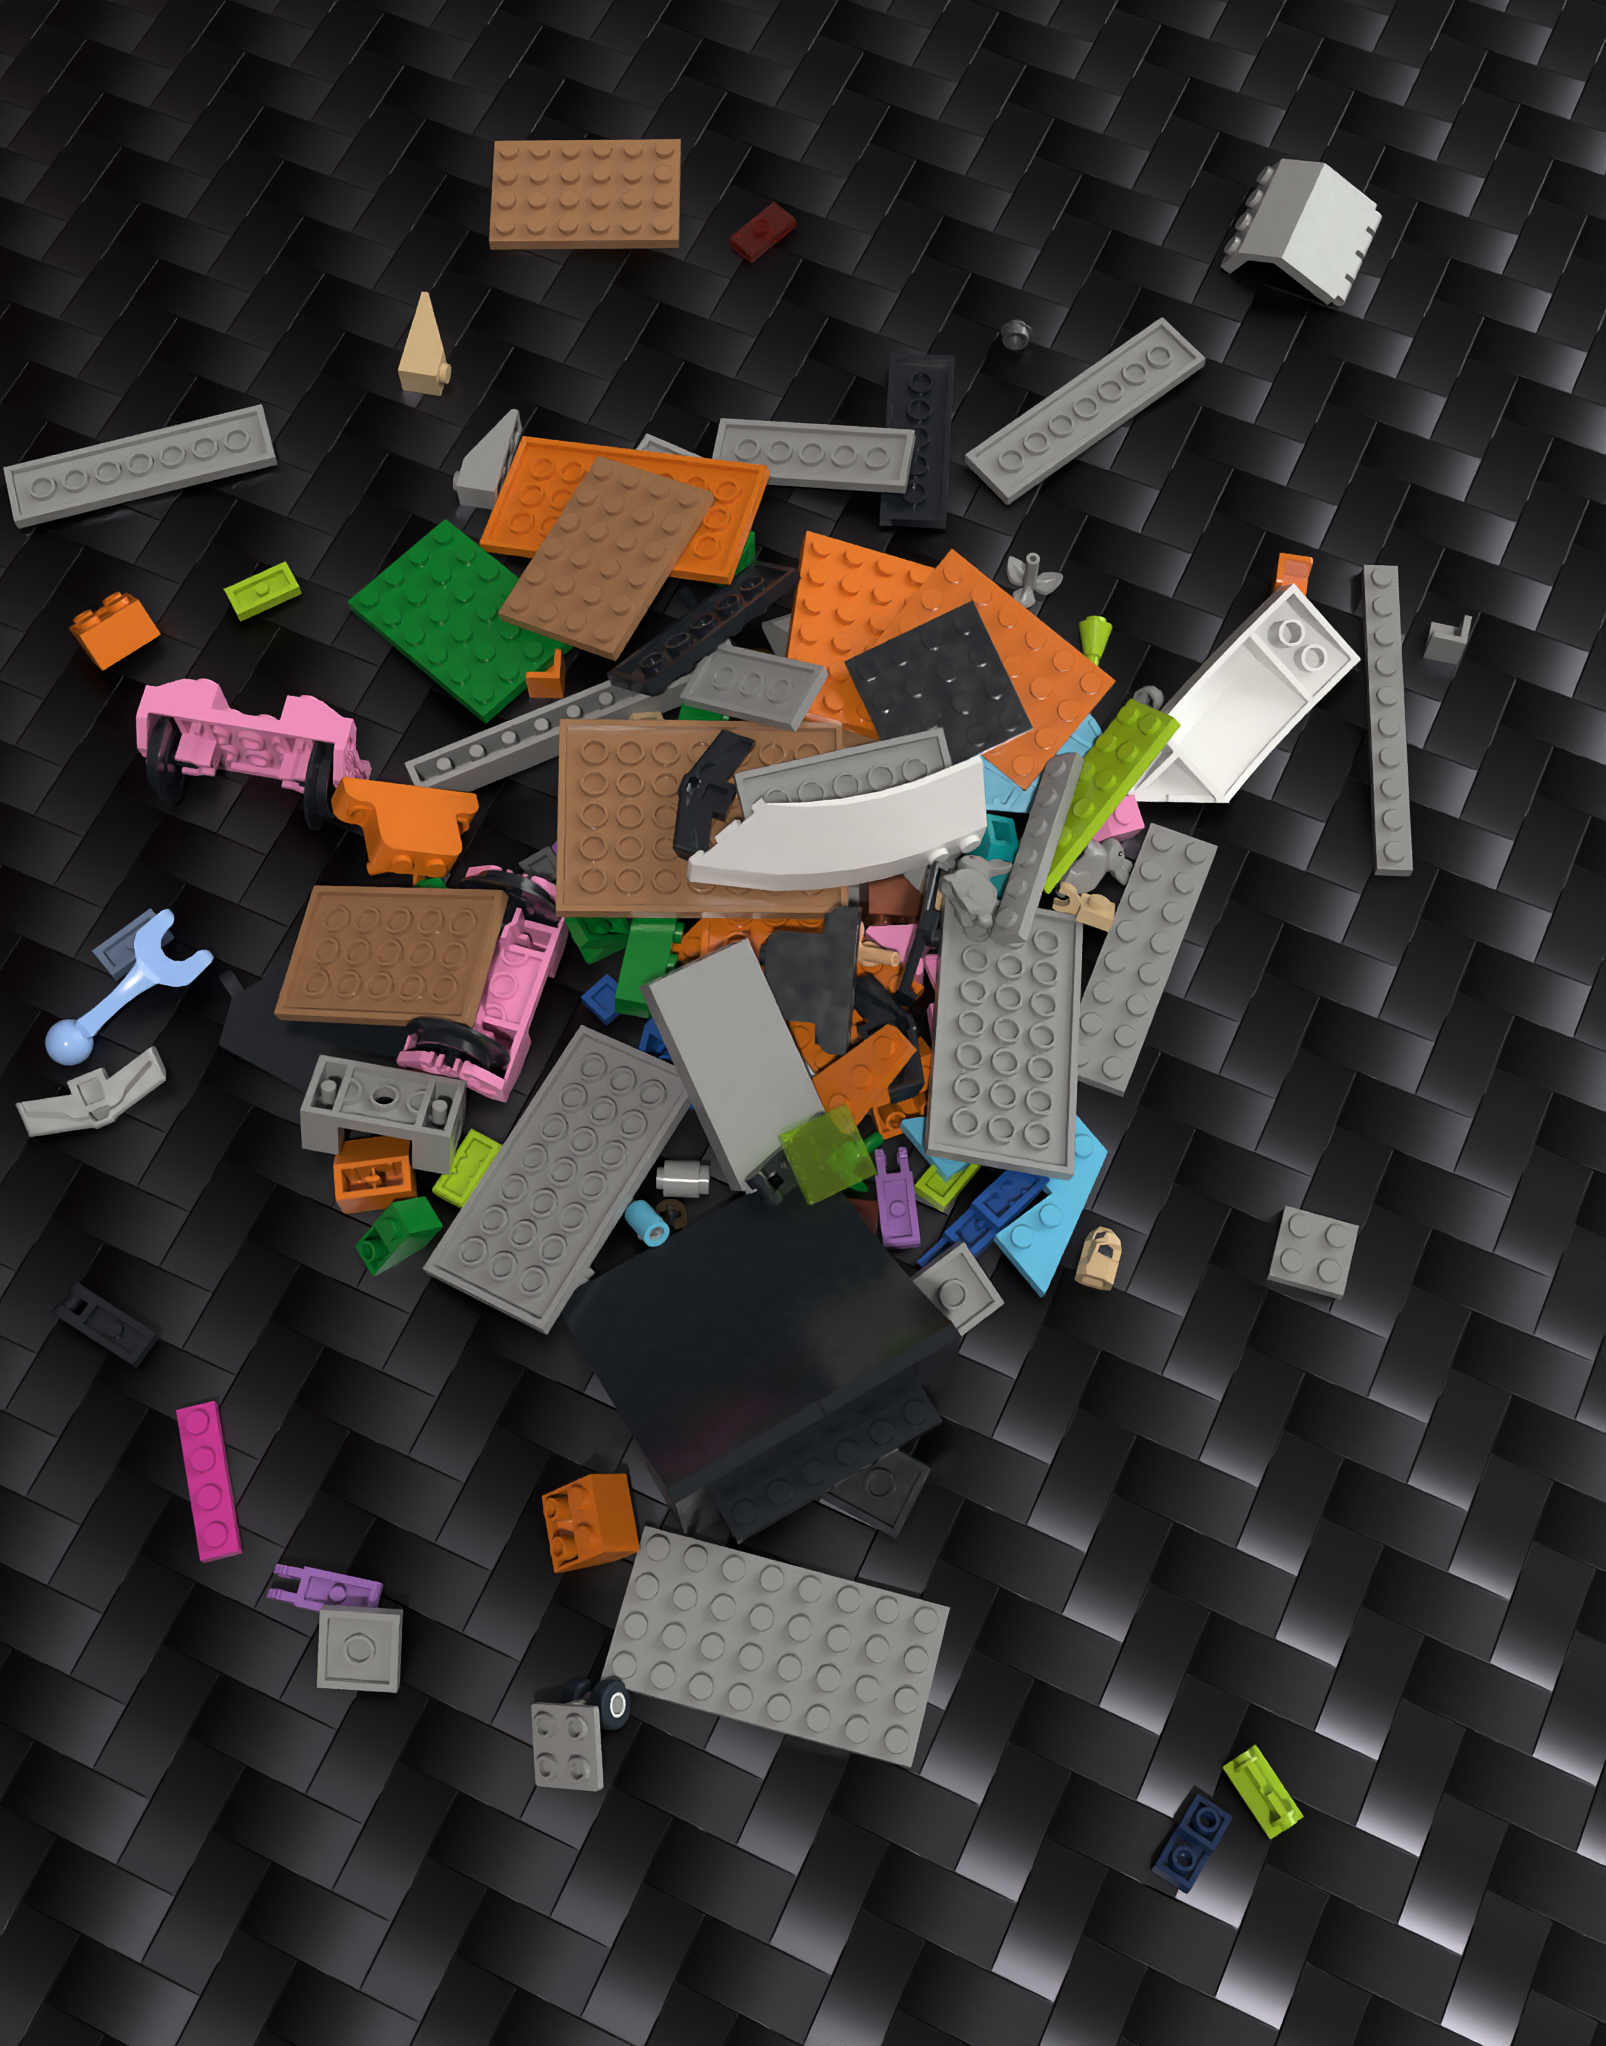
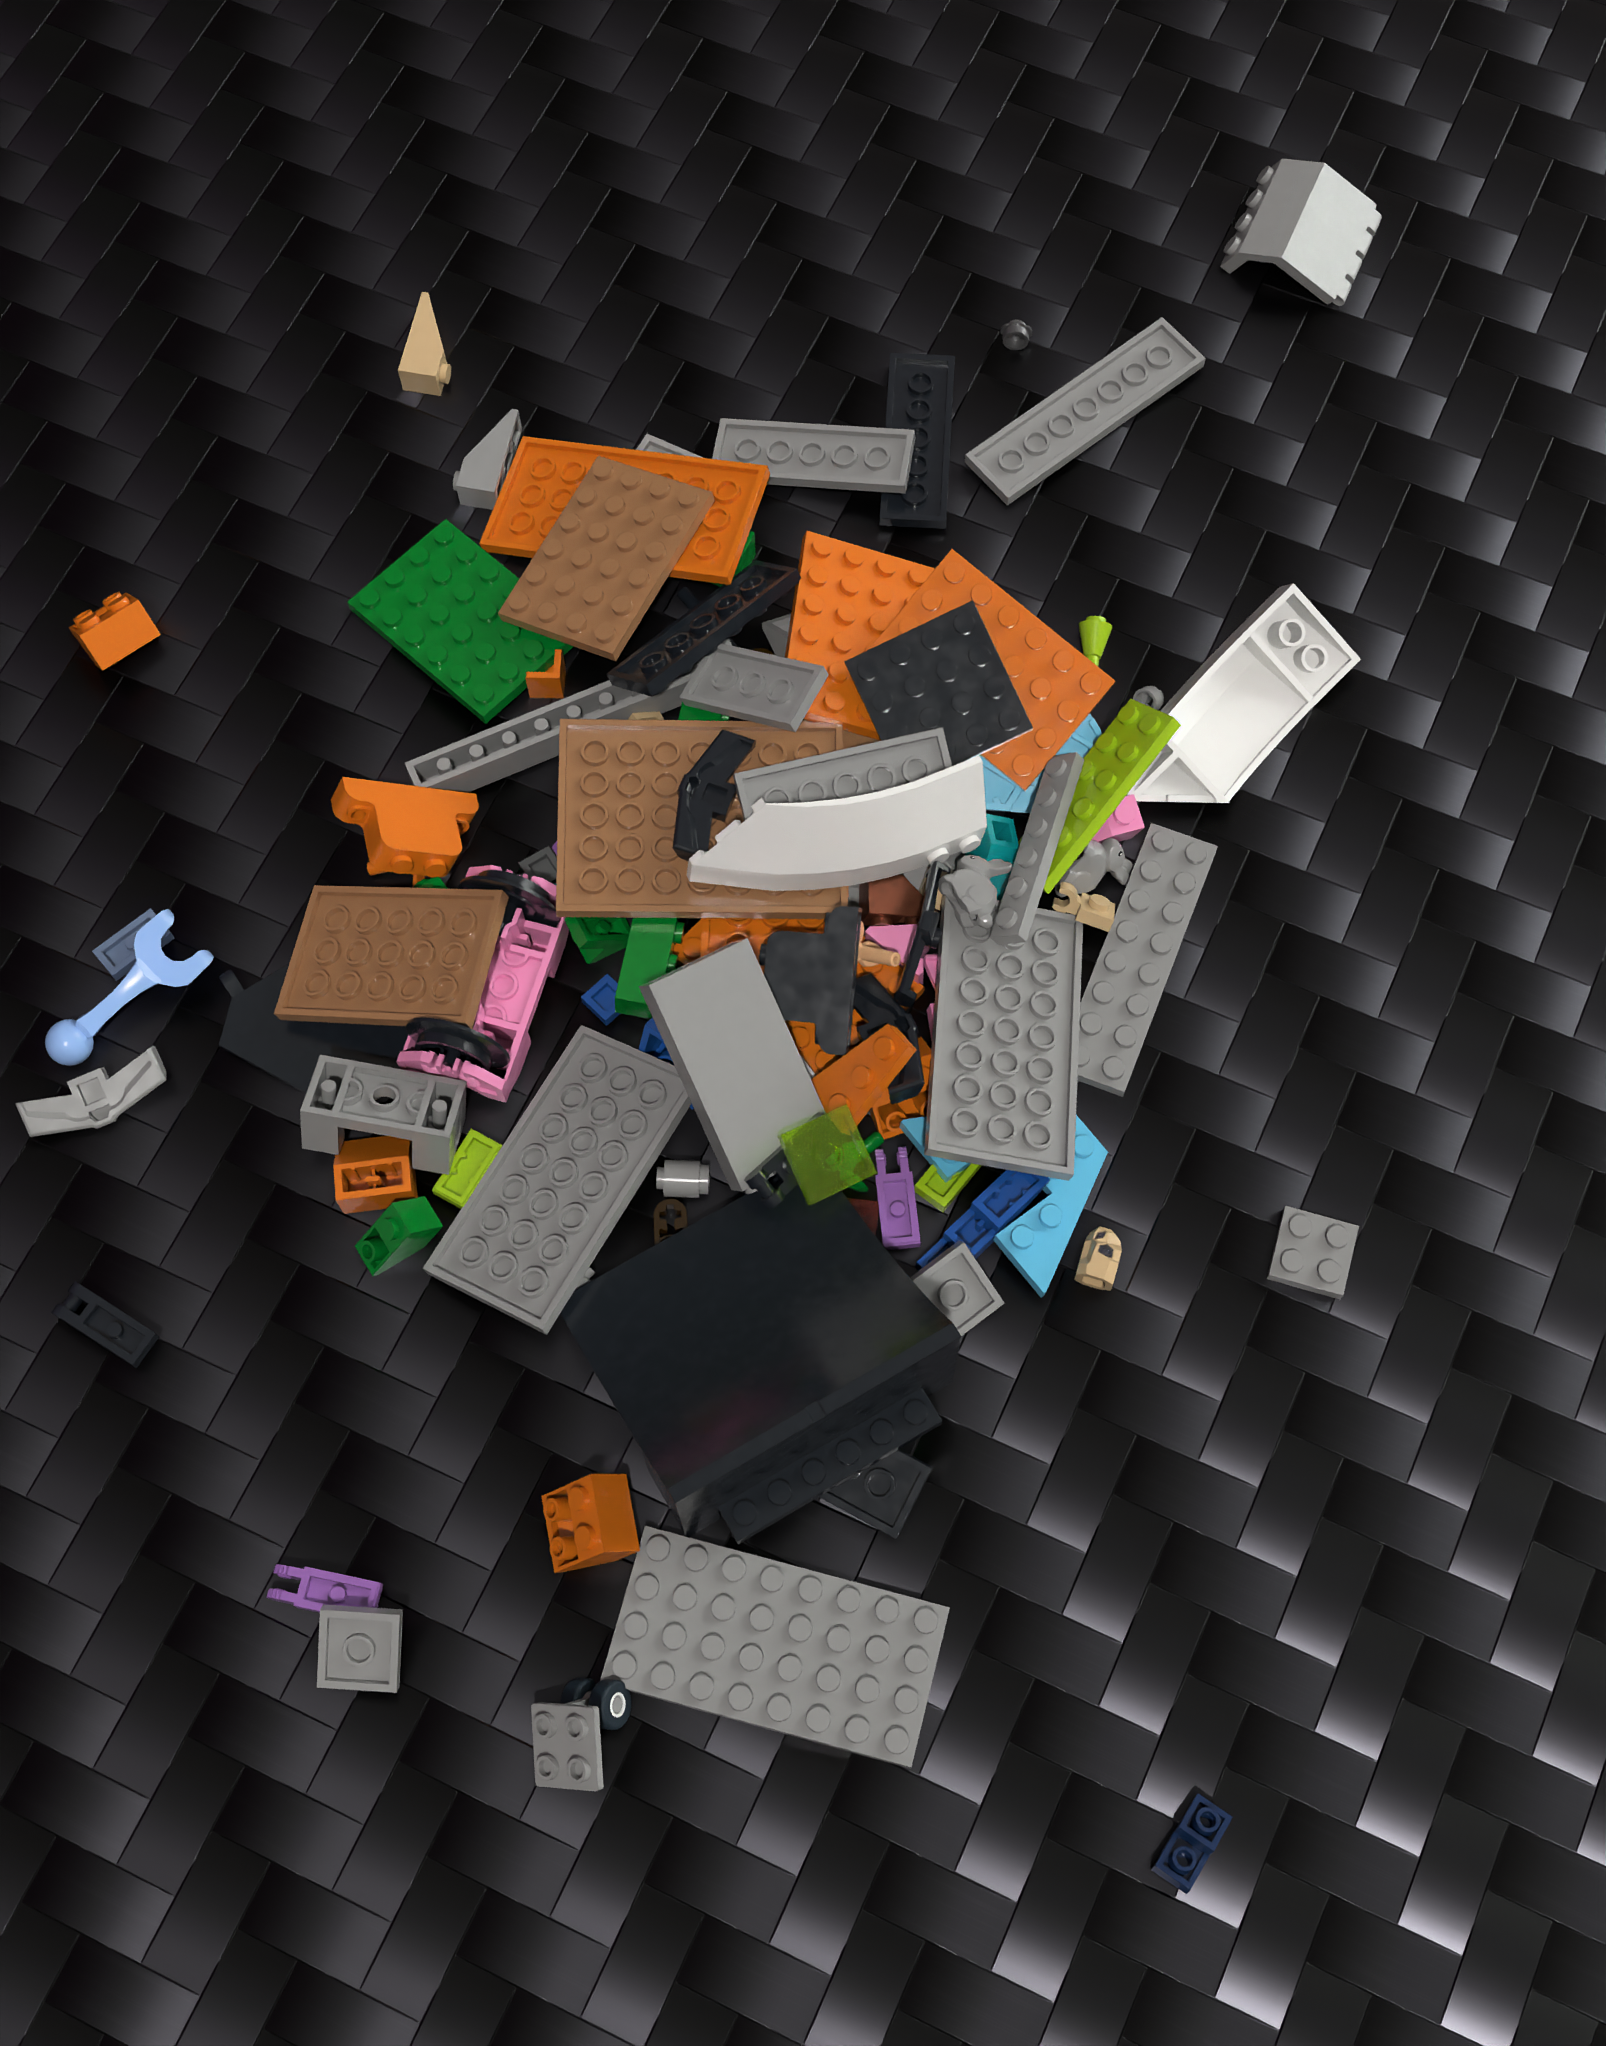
light grey plate [3,404,278,529] -> none
bright pink piece [136,678,372,831] -> none
dark pink plate [176,1401,242,1563] -> none
lime plate [224,561,302,622] -> none
medium nougat plate [489,139,681,250] -> none
medium azure piece [625,1198,669,1247] -> none
clear red plate [729,202,796,263] -> none
light grey plant [1006,553,1063,608] -> none
lime hinge [1222,1745,1304,1839] -> none
orange panel [1270,553,1313,596] -> none
light grey plate [1361,565,1413,876] -> none
light grey panel [1423,615,1472,665] -> none

